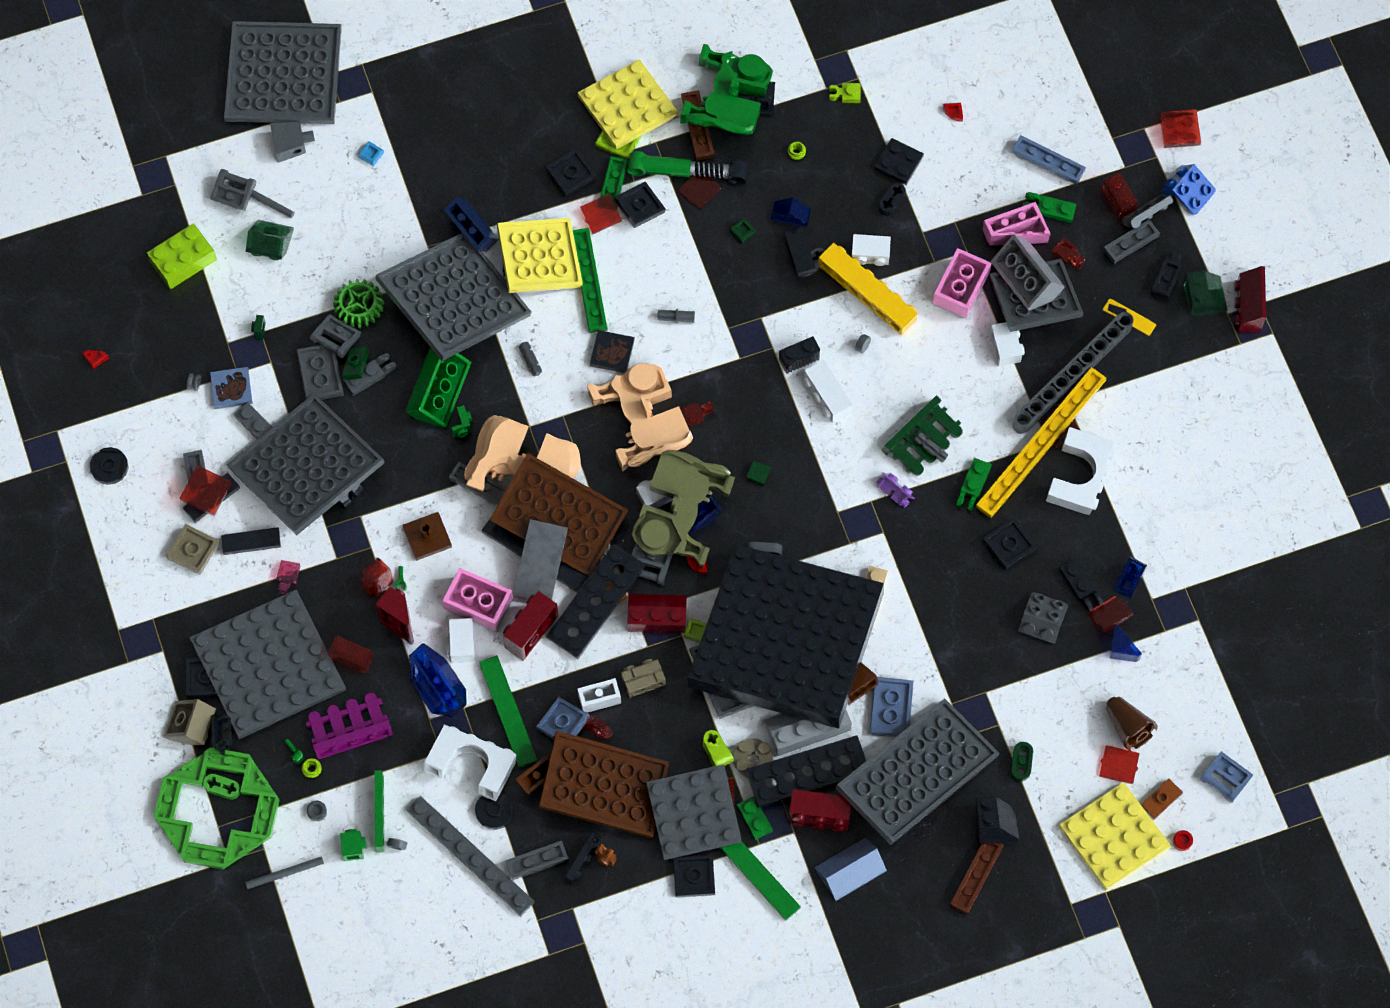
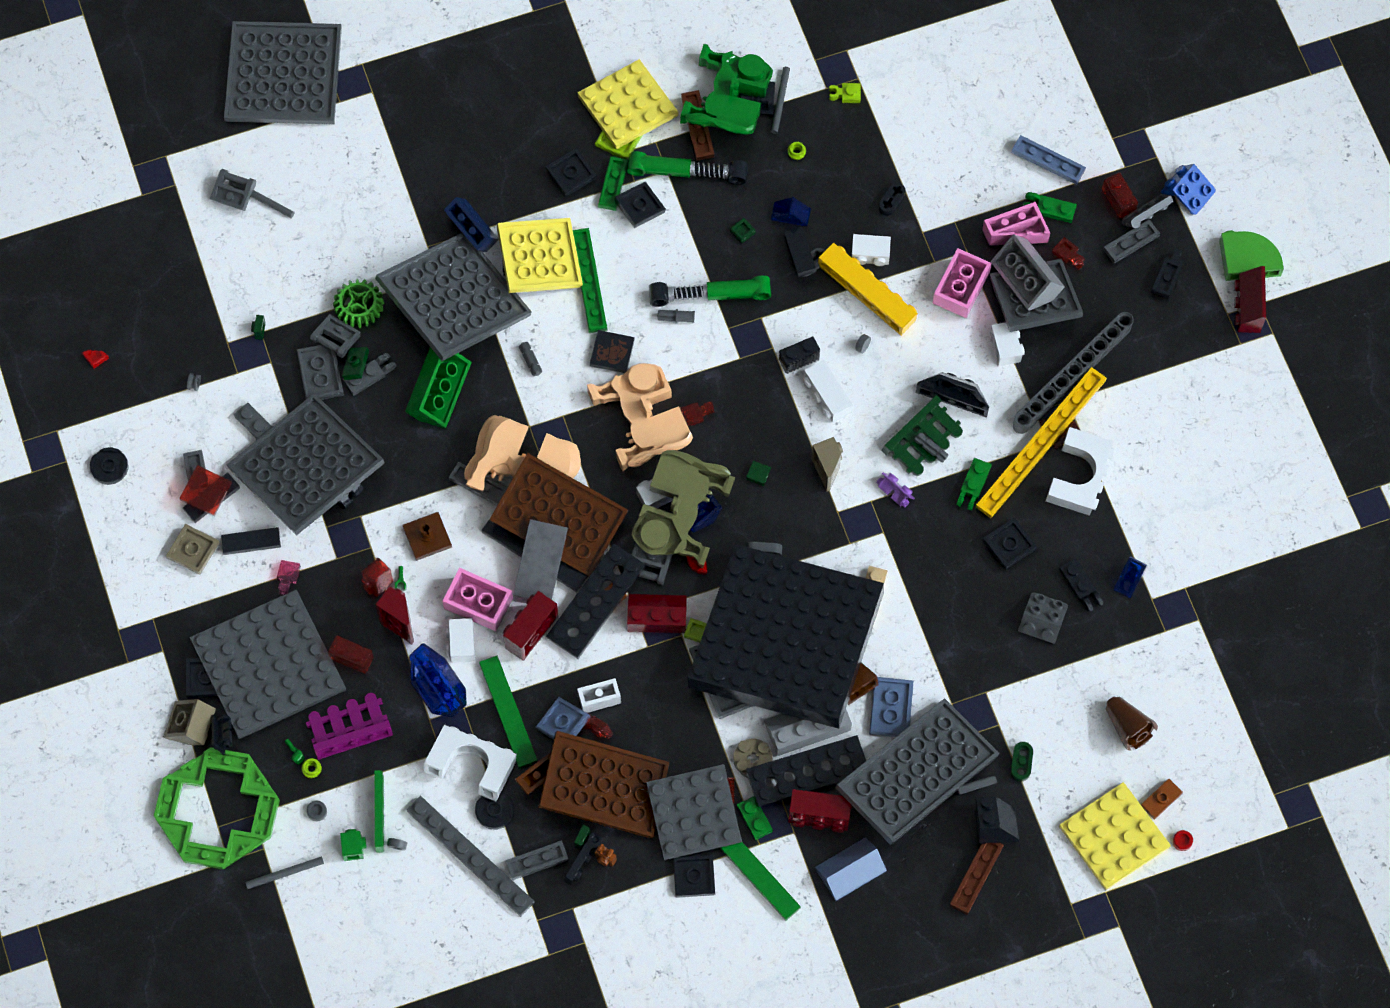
lime brick [147,223,217,290] -> none
bright green beam [203,774,241,800] -> none
tile [210,367,253,409] -> none
clear green slope [245,220,294,260] -> none
dark grey torso [270,122,315,162] -> none
dark azure tile [358,141,384,167] -> none
green bracket [451,405,473,438] -> none
clear red piece [580,193,622,234] -> none
dark tan brick [621,659,666,698] -> none
clear red piece [678,174,722,210] -> none
lime piece [702,730,734,767] -> none
black plate [874,138,924,186] -> none
red tile [943,102,963,122] -> none
clear red piece [1088,596,1134,632] -> none
clear red piece [1099,745,1140,784] -> none
yellow sticker [1103,299,1156,336] -> none
clear blue slope [1110,624,1142,662] -> none
clear red plate [1159,109,1201,148] -> none
clear green slope [1183,270,1228,316] -> none
sand blue plate [1200,751,1253,803] -> none
none -> dark green tile [574,825,590,850]
none -> piece [649,276,771,307]
none -> dark grey bar [771,66,790,134]
none -> dark tan slope [812,437,843,492]
none -> black wedge [915,372,989,418]
none -> dark grey tile [956,776,997,795]
none -> bright green brick [1219,230,1284,281]

